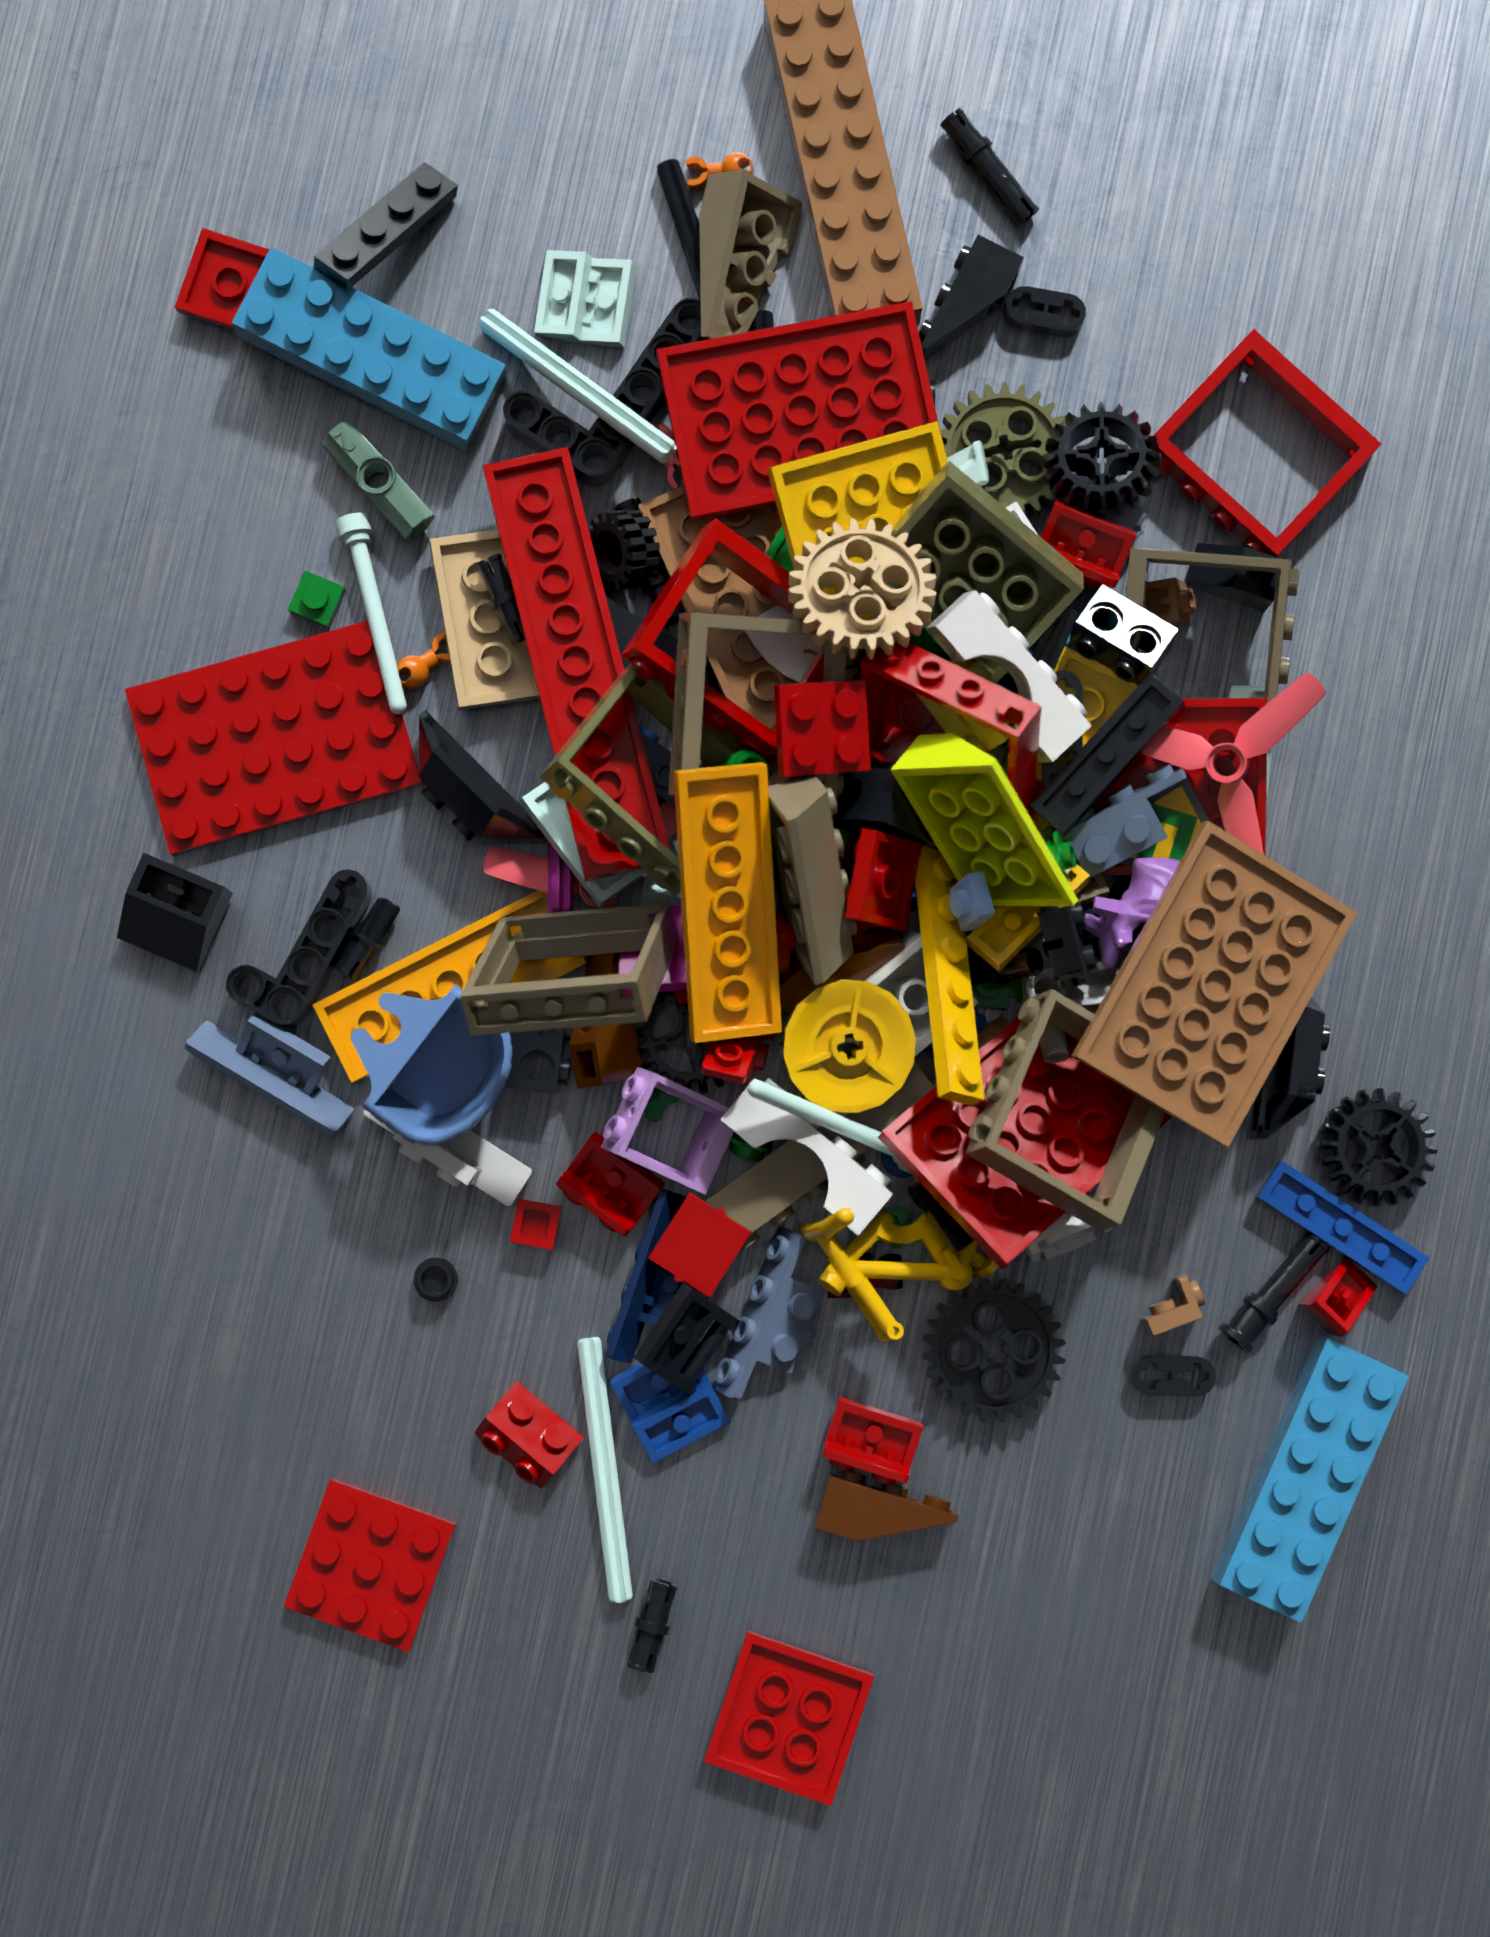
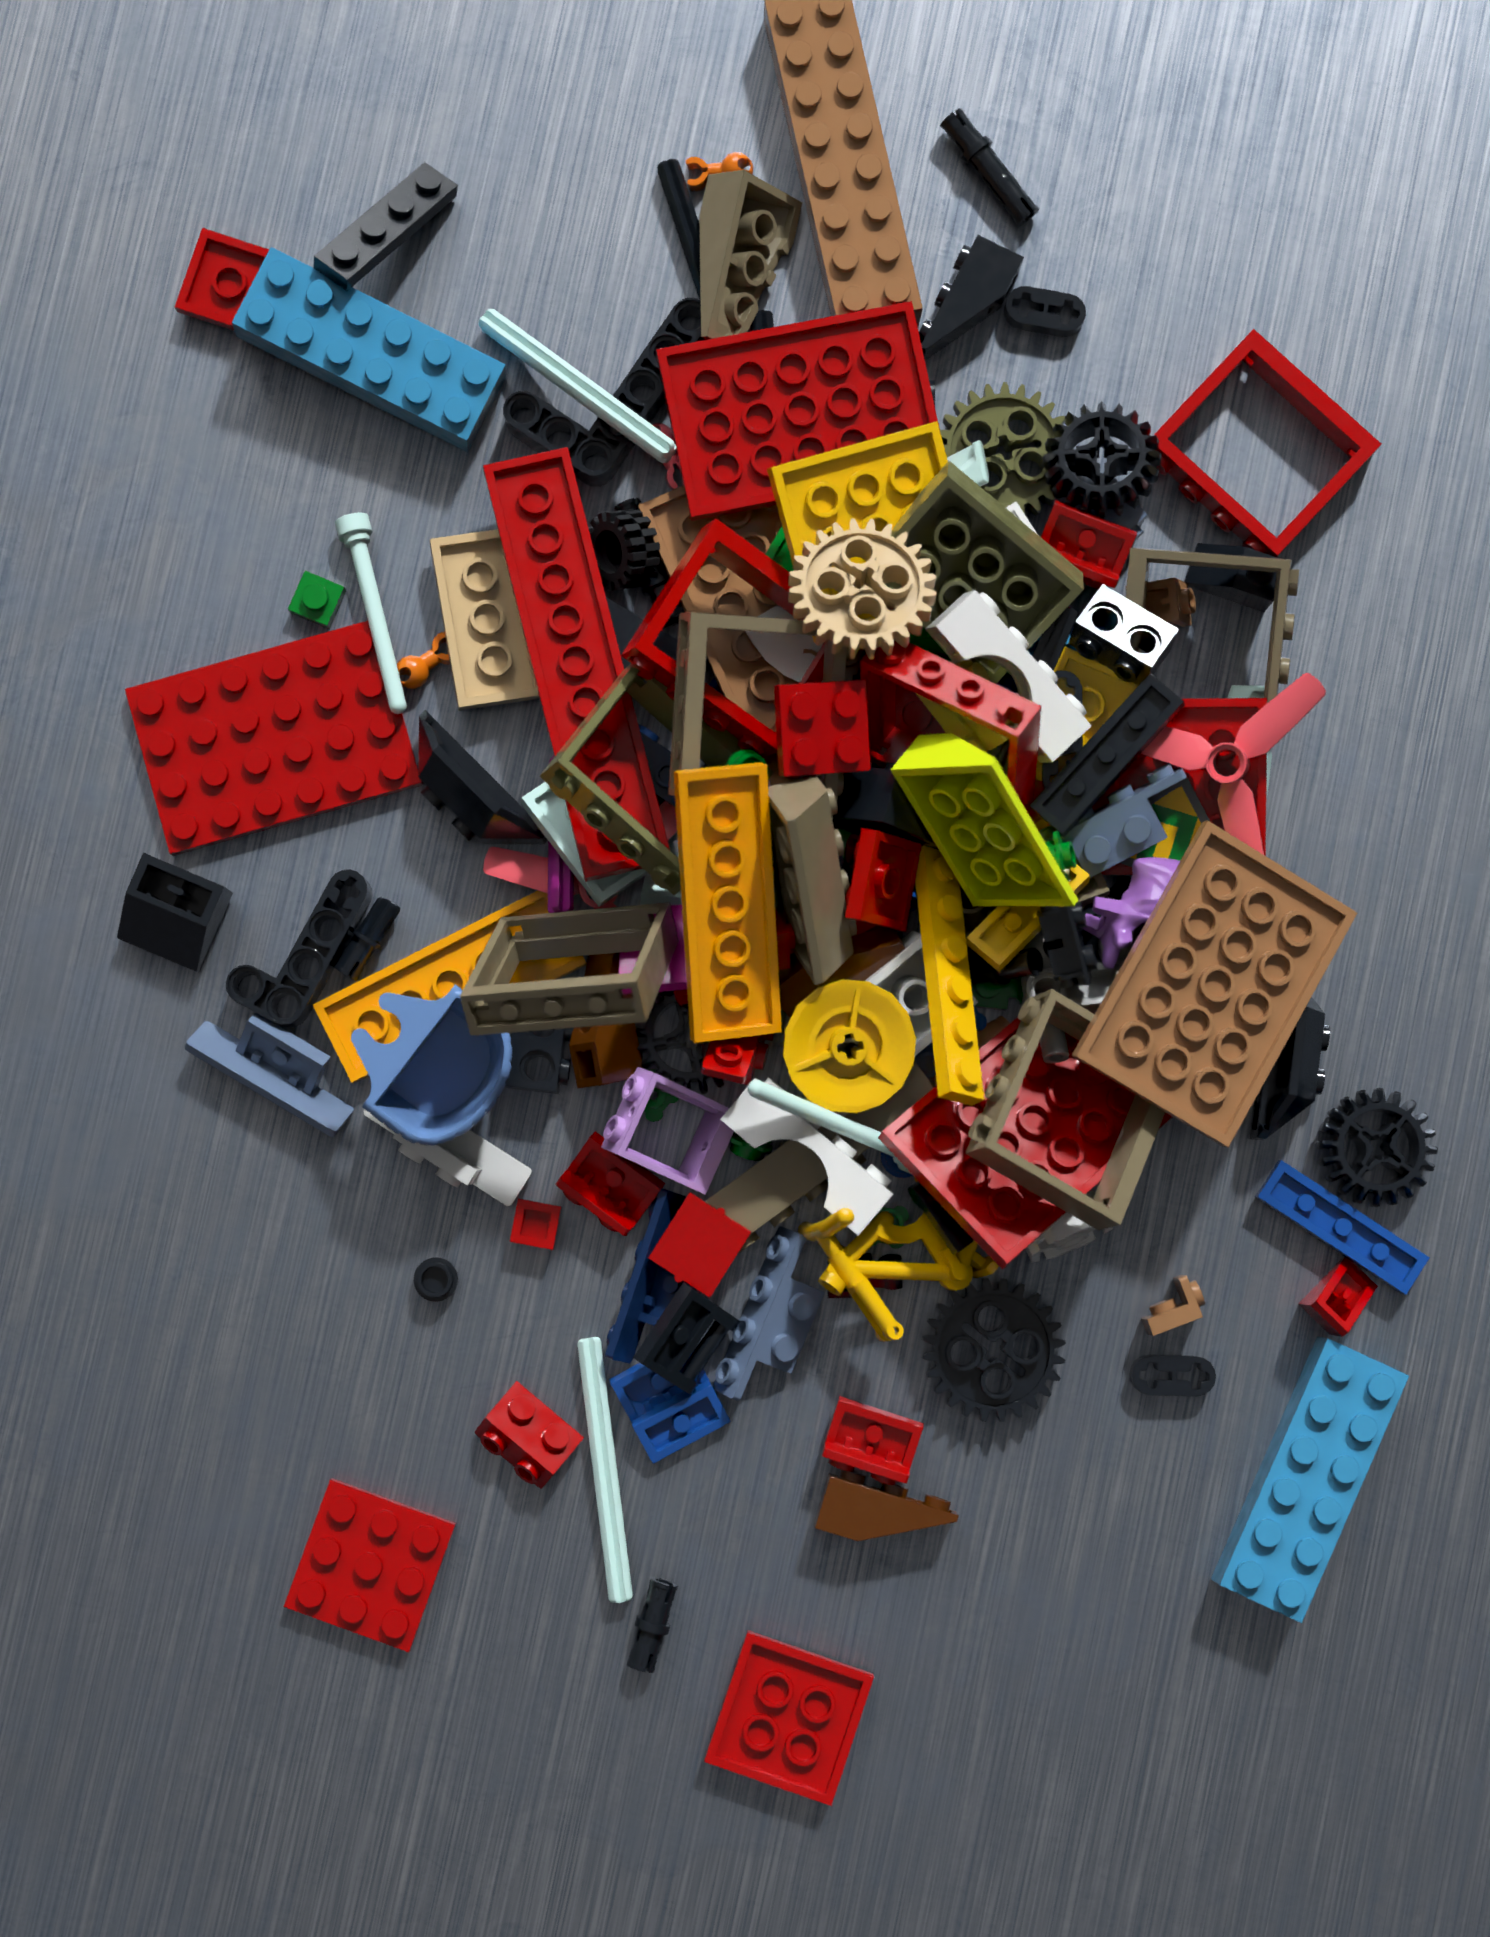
sand green piece [321,419,435,542] -> none
black pin [476,553,525,645] -> none
light aqua slope [534,250,637,348] -> none
light blue plate [949,872,995,932] -> none
black pin [1218,1232,1329,1354] -> none

